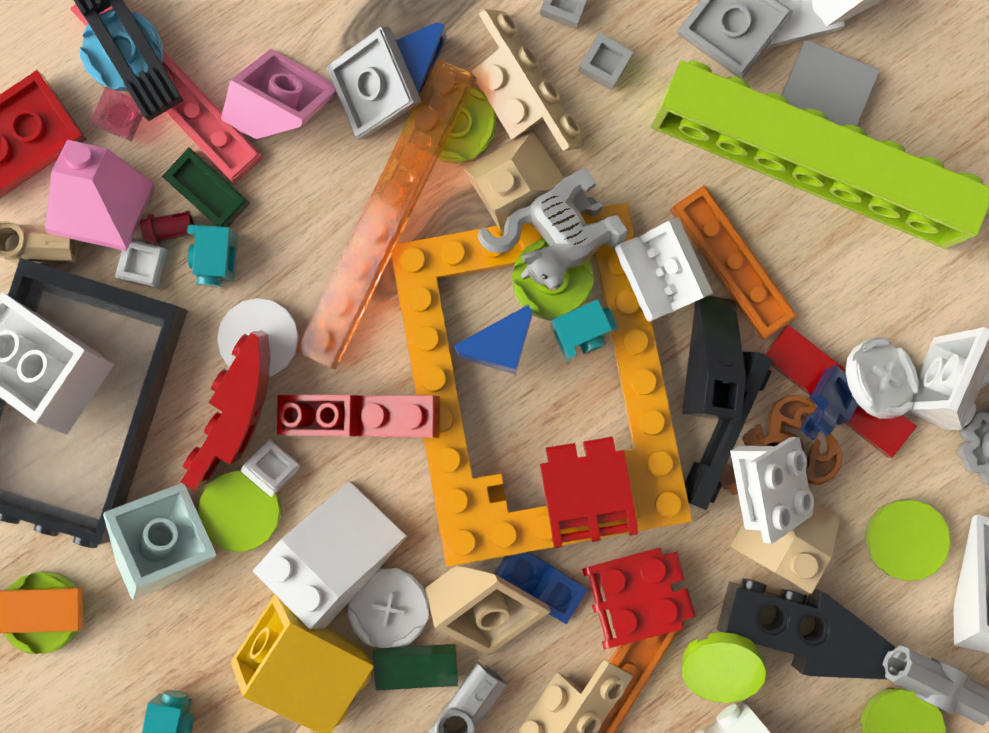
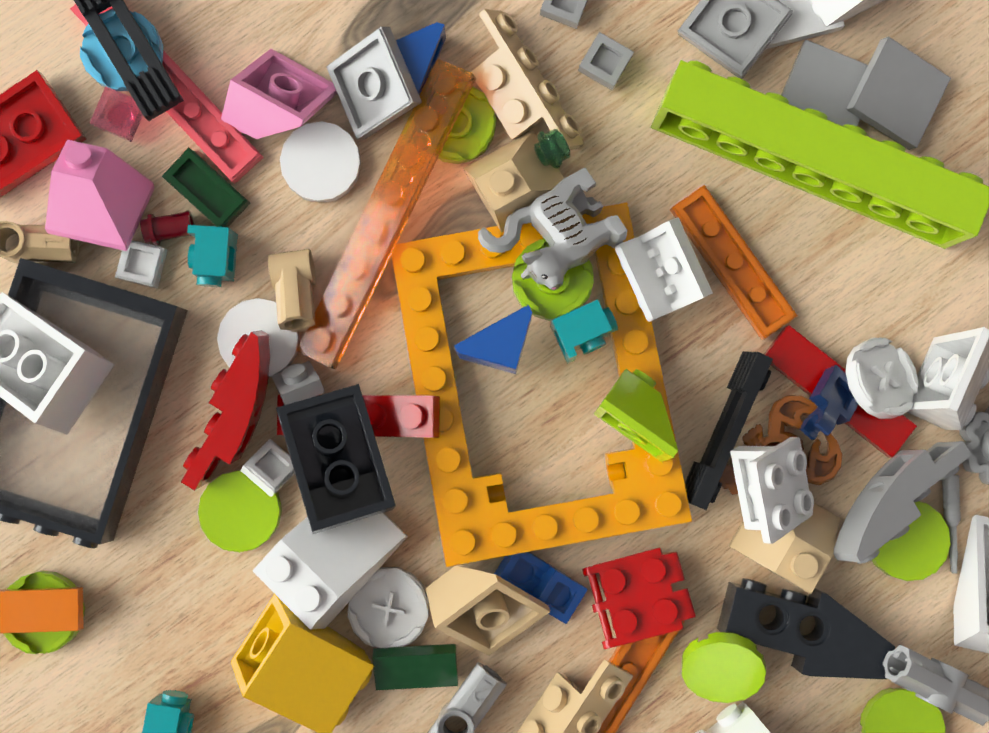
light aqua slope [103,483,217,601] -> none
red plate [540,437,639,548] -> none
black slope [682,295,746,420] -> none
none -> tan piece [268,249,316,332]
none -> light grey plate [272,361,325,405]
none -> black slope [276,384,396,534]
none -> white tile [280,121,361,202]
none -> clear green plate [534,129,570,169]
none -> lime slope [594,369,678,462]
none -> light grey slope [833,441,972,564]
none -> light grey tile [846,36,951,150]
none -> light grey piece [942,475,961,573]

